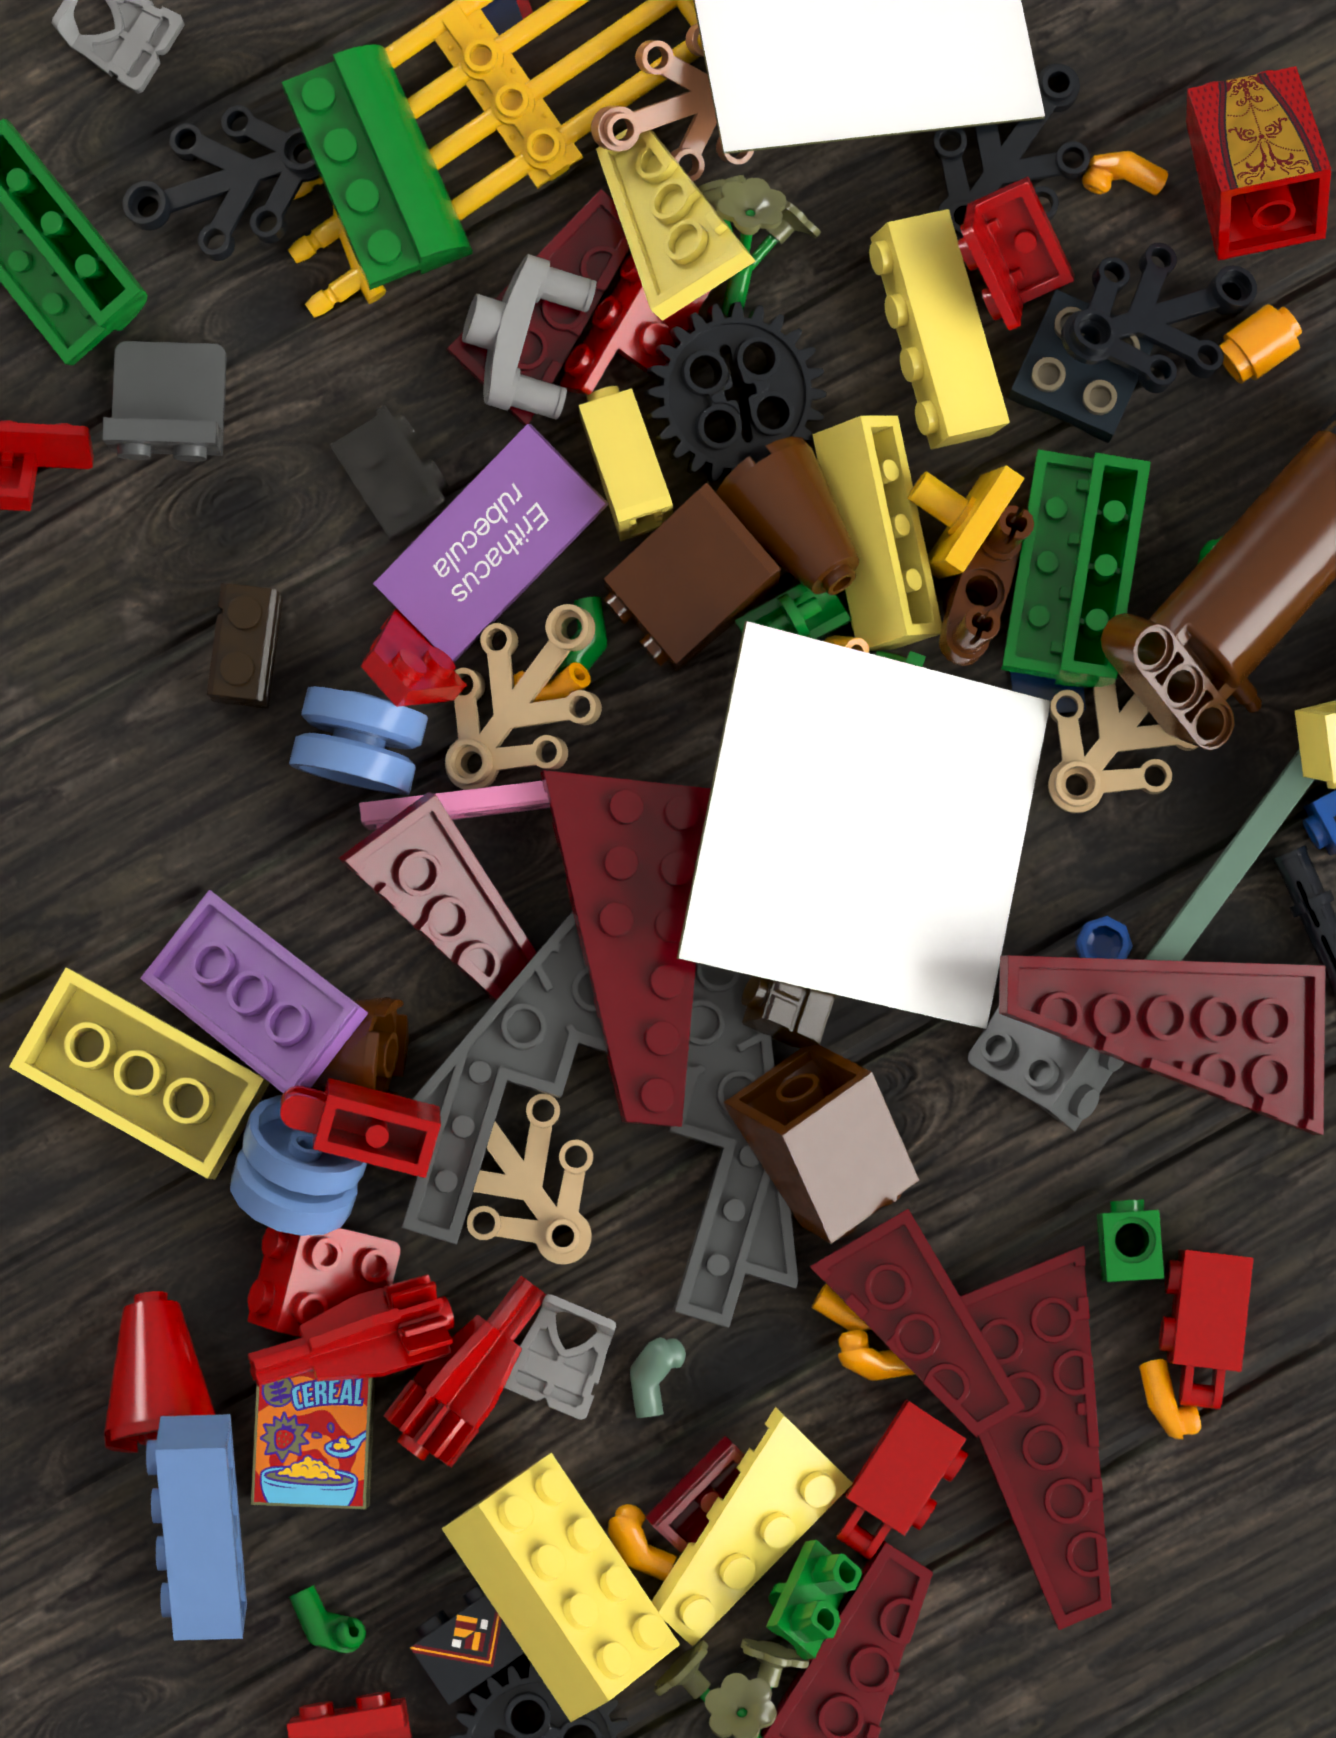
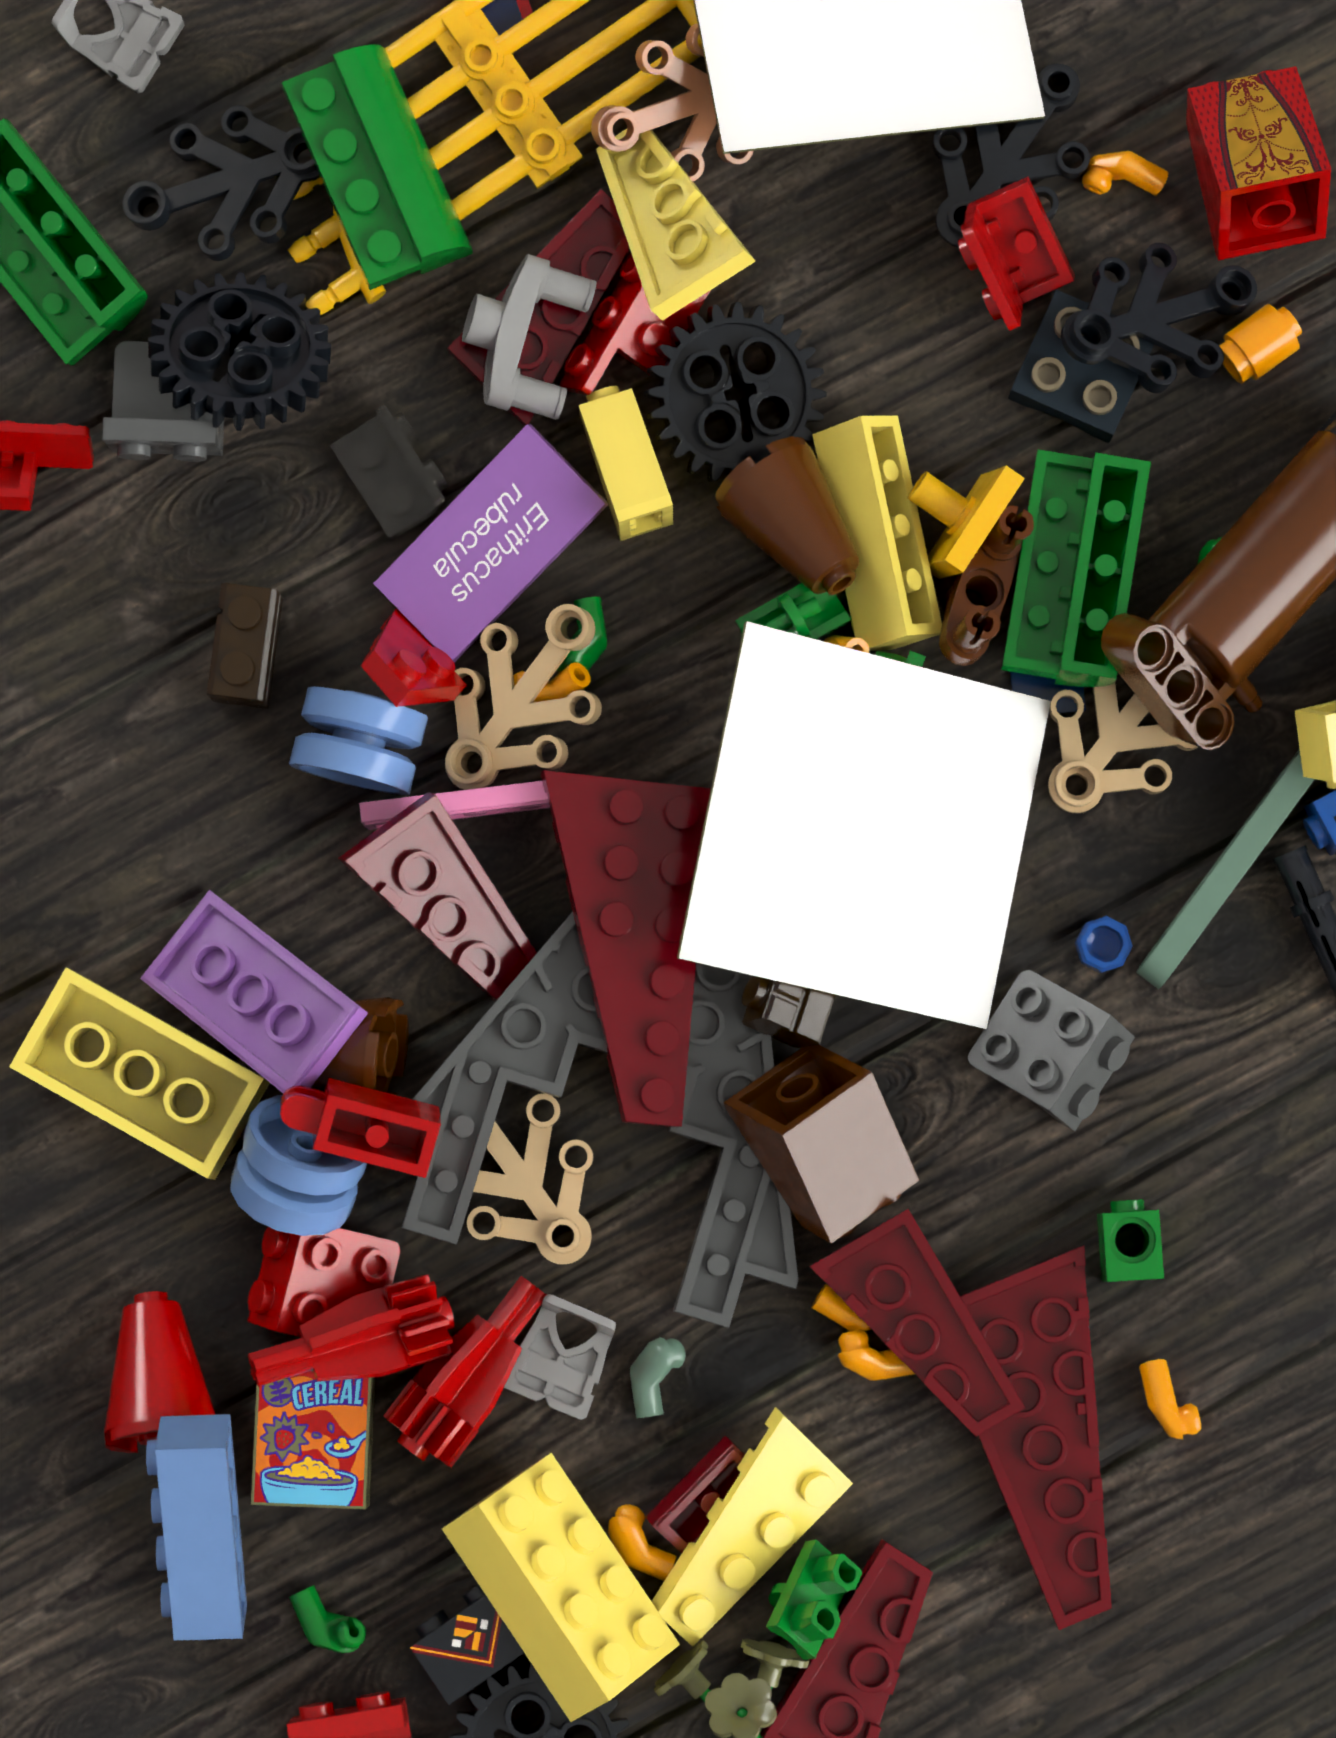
reddish brown slope [603,483,781,672] -> none
olive plant [698,175,821,316] -> none
red brick [836,1399,968,1560] -> none
light yellow brick [869,209,1010,450] -> none
dark red wing [999,955,1325,1135] -> none
red brick [1159,1250,1254,1410] -> none
none -> black gear [148,272,331,431]

